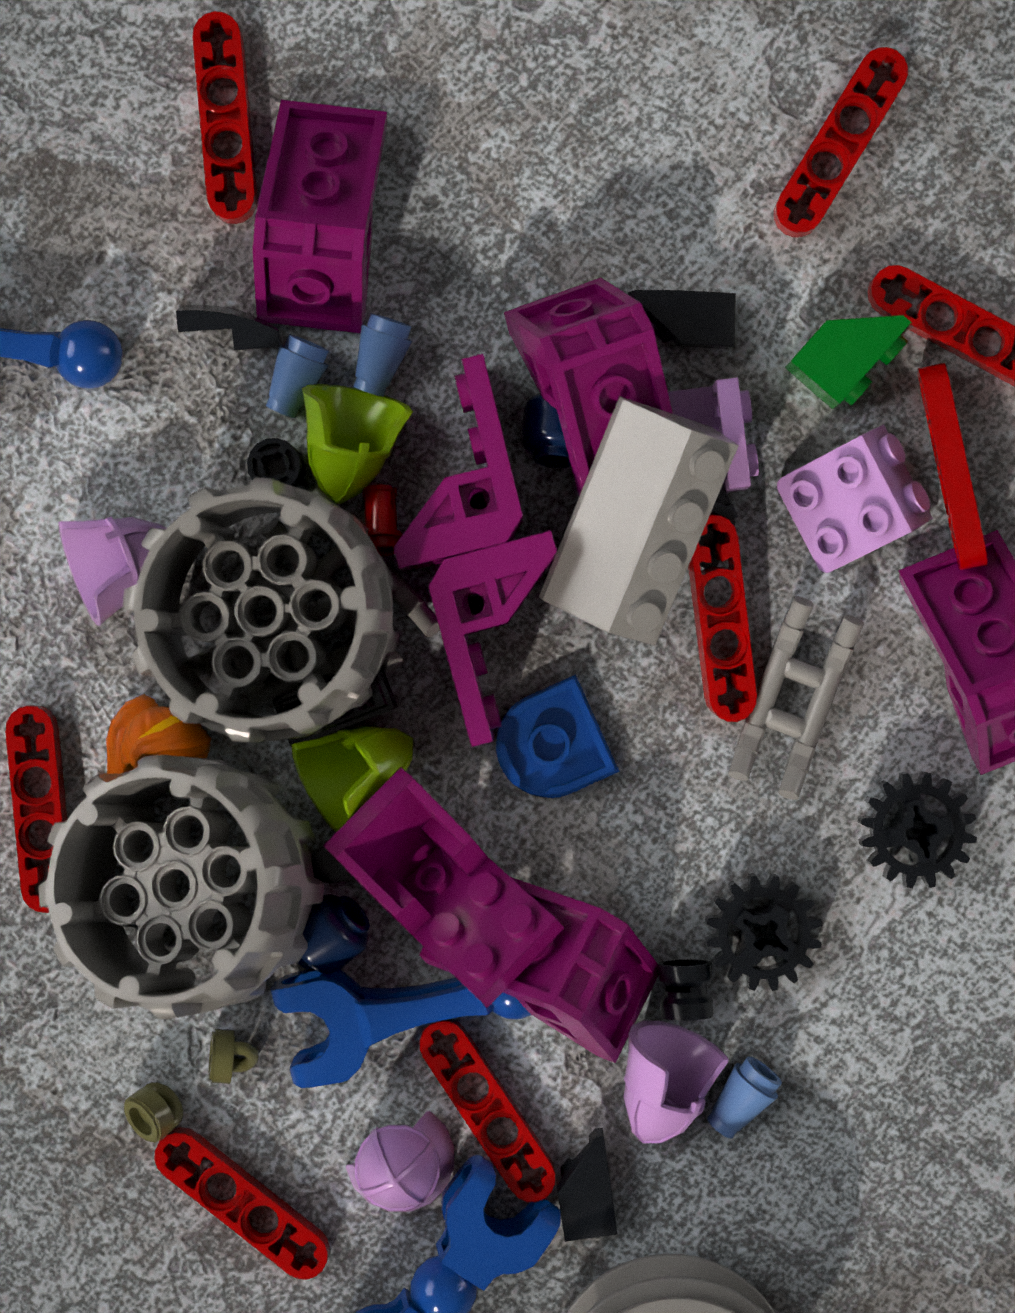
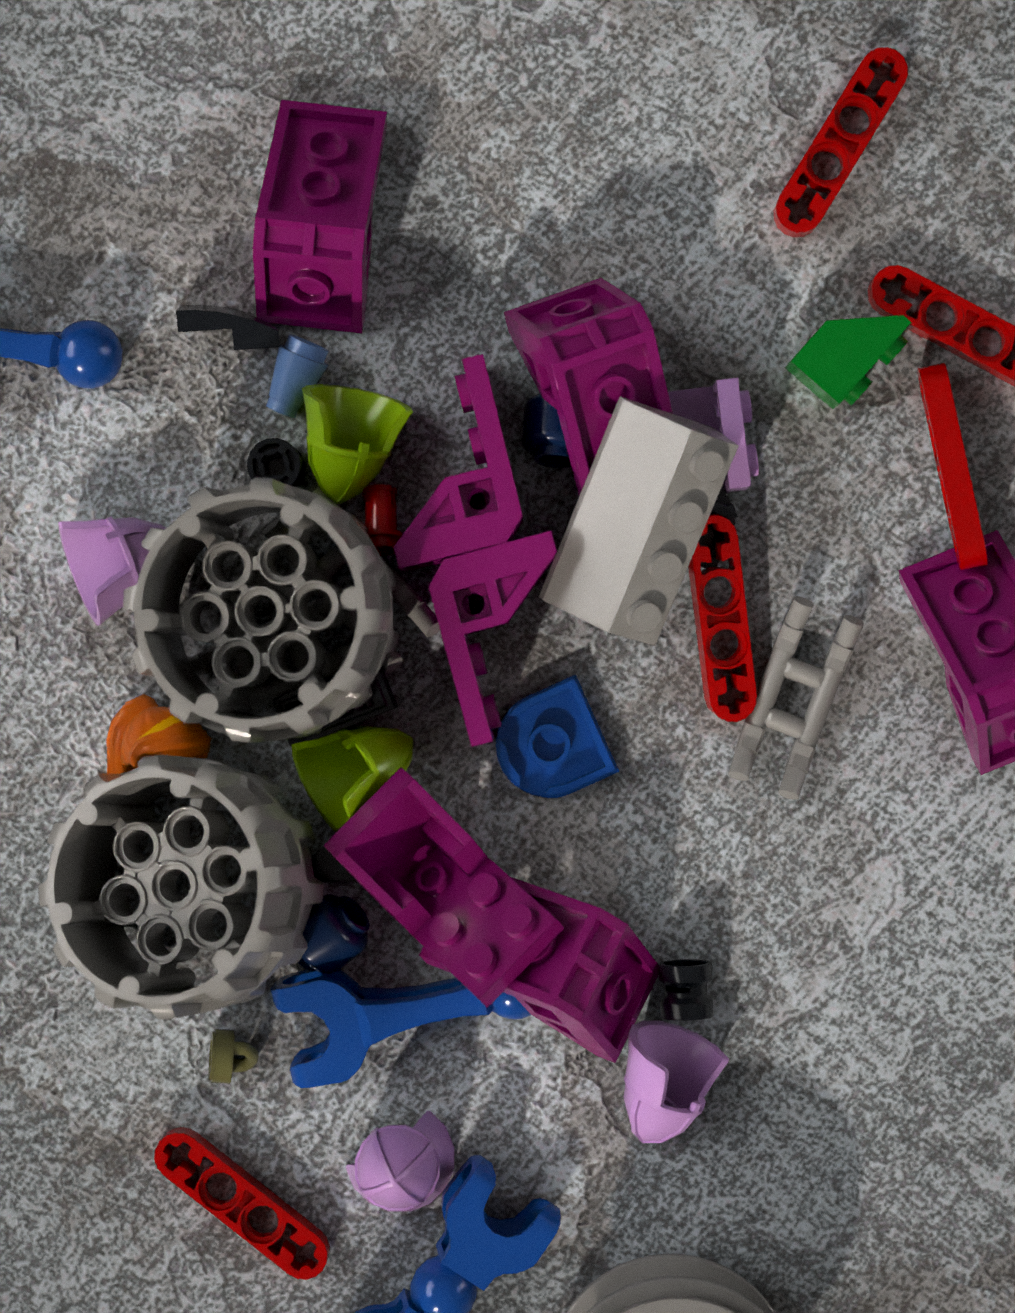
red beam [5,705,68,913] -> none
olive tile [124,1082,184,1143] -> none
red beam [192,11,258,224] -> none
medium blue cone [353,313,412,397] -> none
red beam [420,1018,555,1202] -> none
black slope [557,1128,618,1242] -> none
black slope [628,290,736,349] -> none
black gear [705,873,822,991] -> none
medium blue cone [707,1056,782,1139] -> none
lavender bracket [777,425,933,573] -> none
black gear [858,771,977,889] -> none

